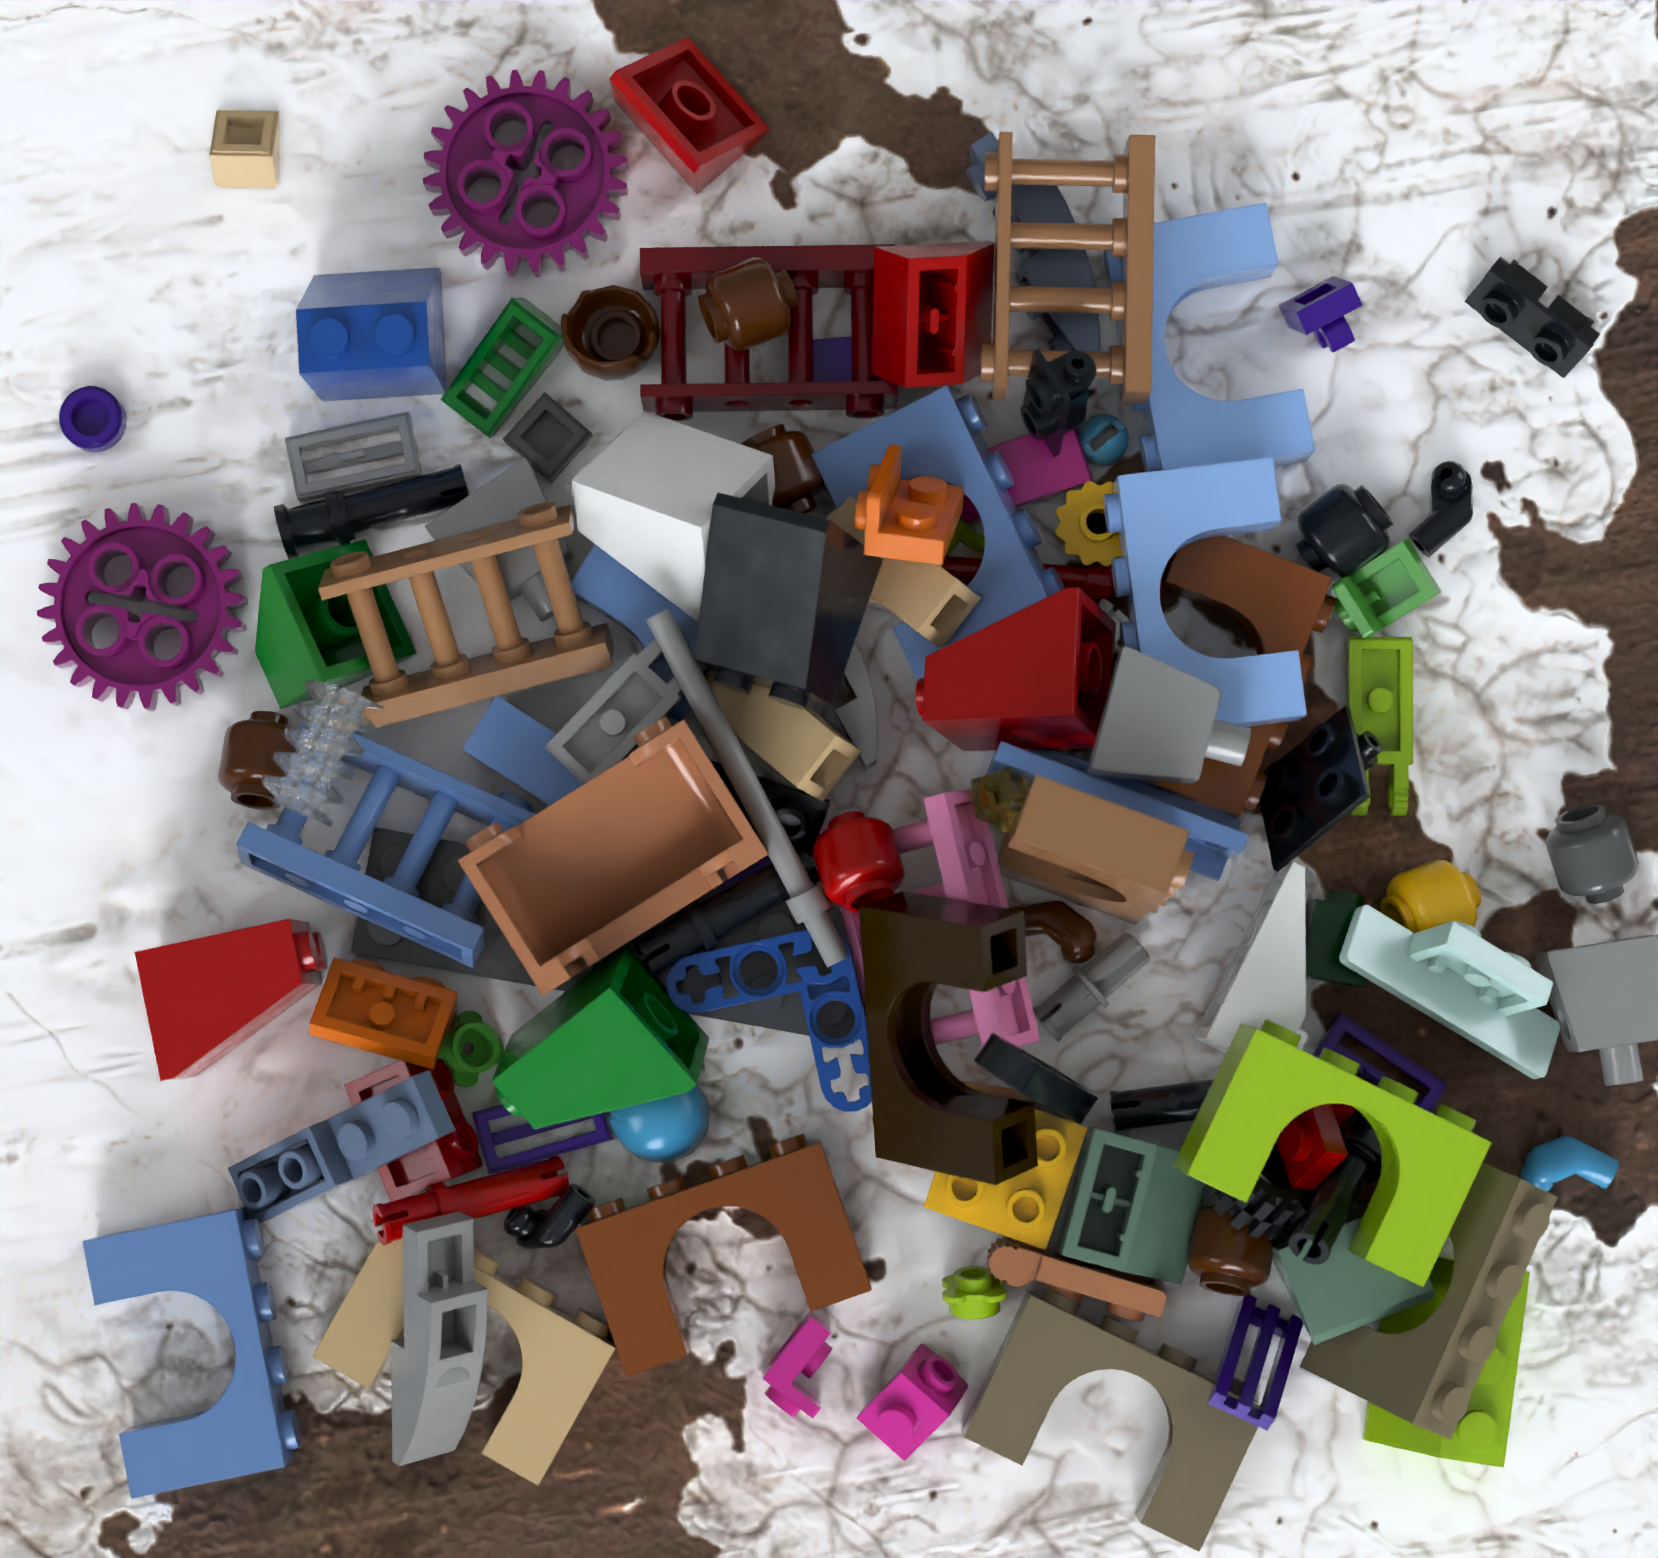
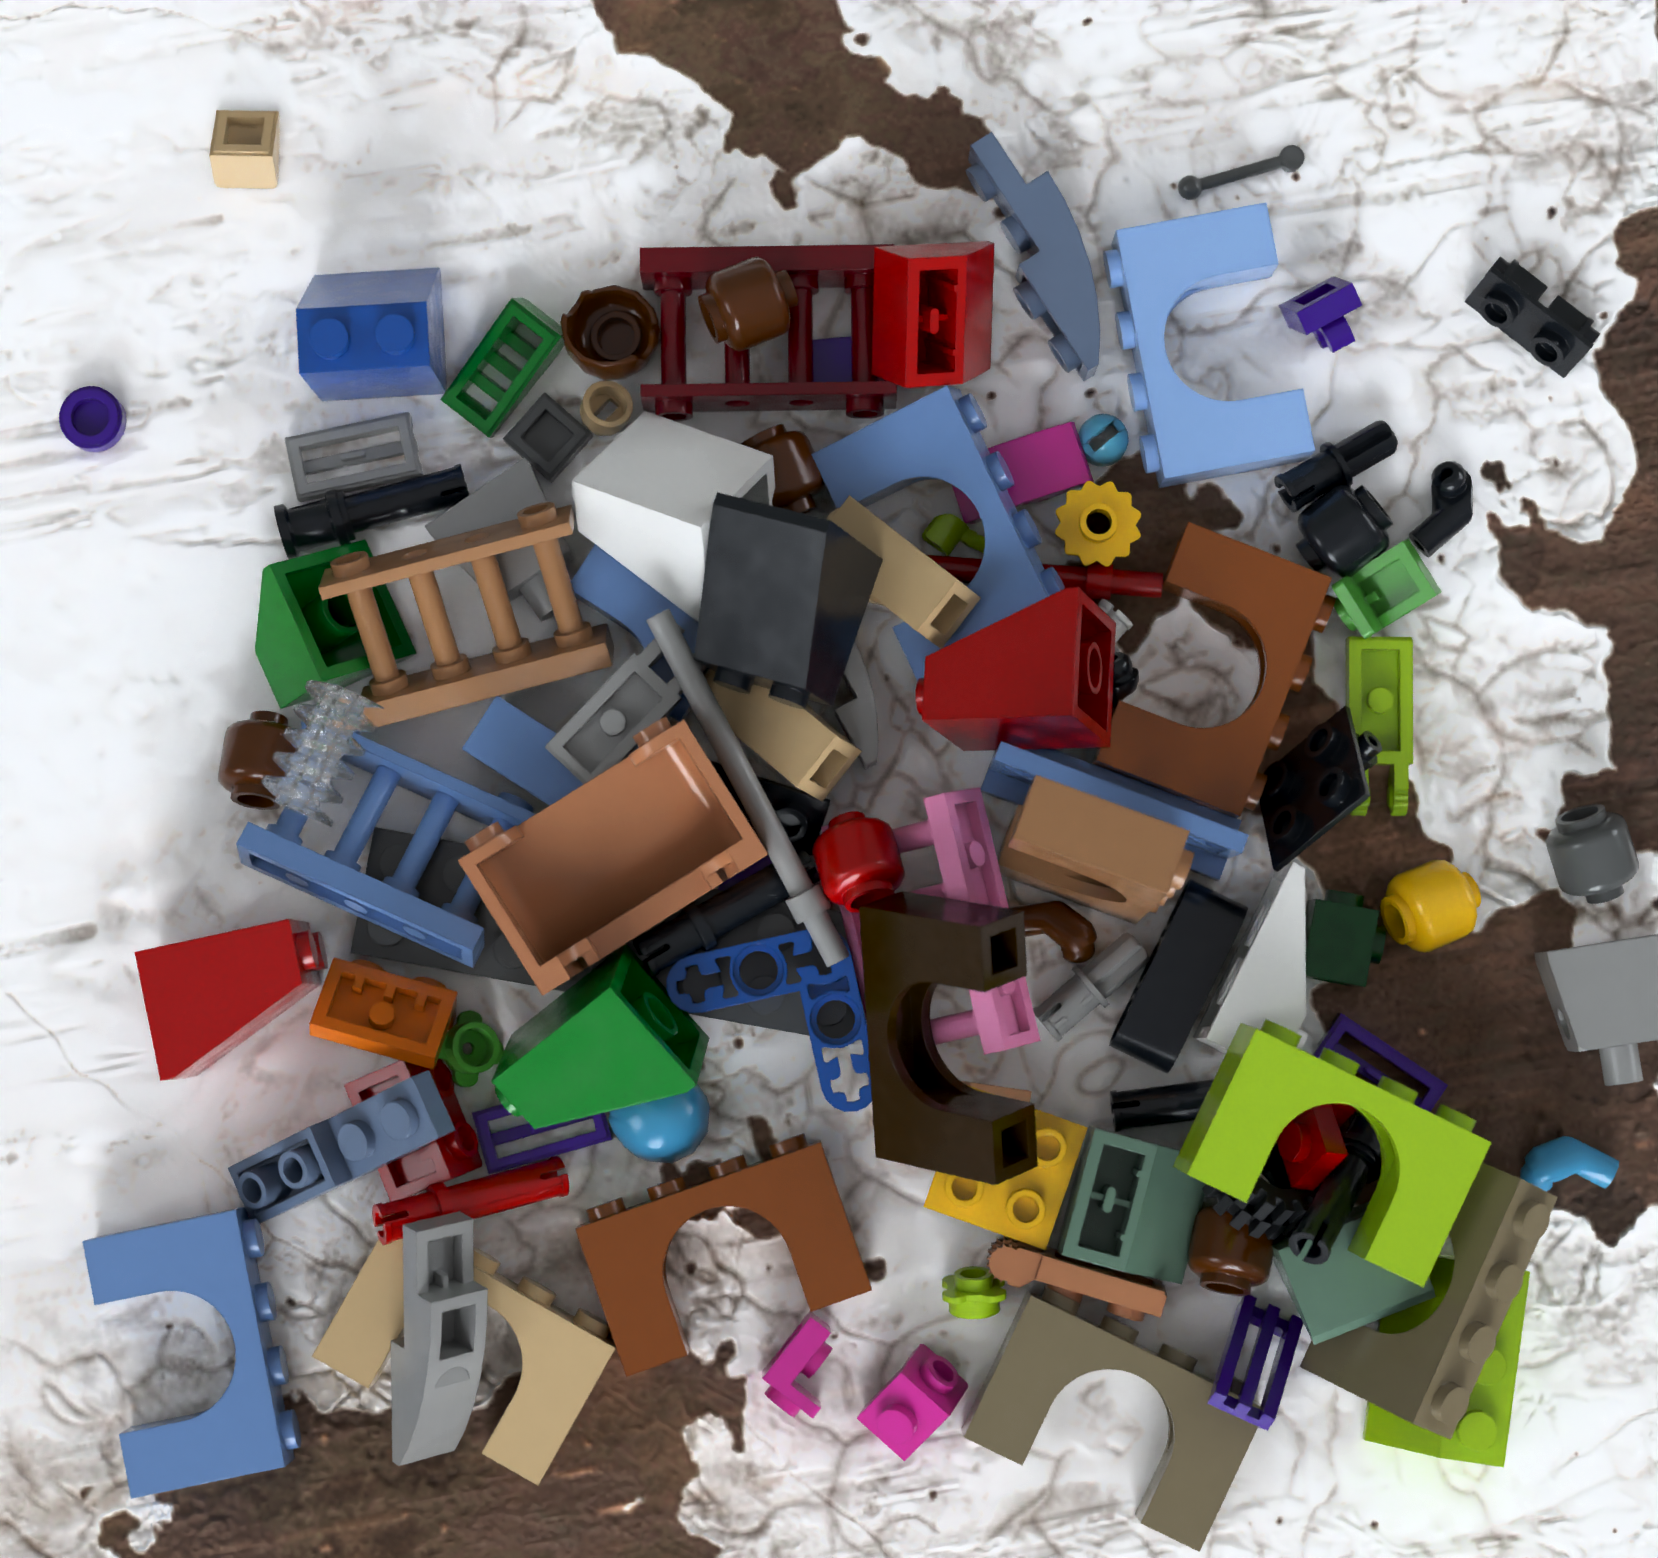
magenta gear [37,503,248,711] -> none
magenta gear [423,70,629,278] -> none
black arm [503,1183,596,1249] -> none
red slope [609,37,770,195] -> none
orange bracket [855,444,964,565] -> none
clear yellow piece [971,769,1031,832] -> none
black beam [974,1032,1099,1125] -> none
medium nougat fence [980,132,1155,403] -> none
black hinge [1020,348,1096,457] -> none
light grey torso [1086,646,1251,784] -> none
light blue arch [1103,457,1307,727] -> none
light aqua bracket [1339,905,1560,1079] -> none
none -> tan hinge [580,380,633,436]
none -> black beam [1109,879,1248,1074]
none -> dark grey hinge [1178,145,1305,200]
none -> black axle [1274,420,1398,512]

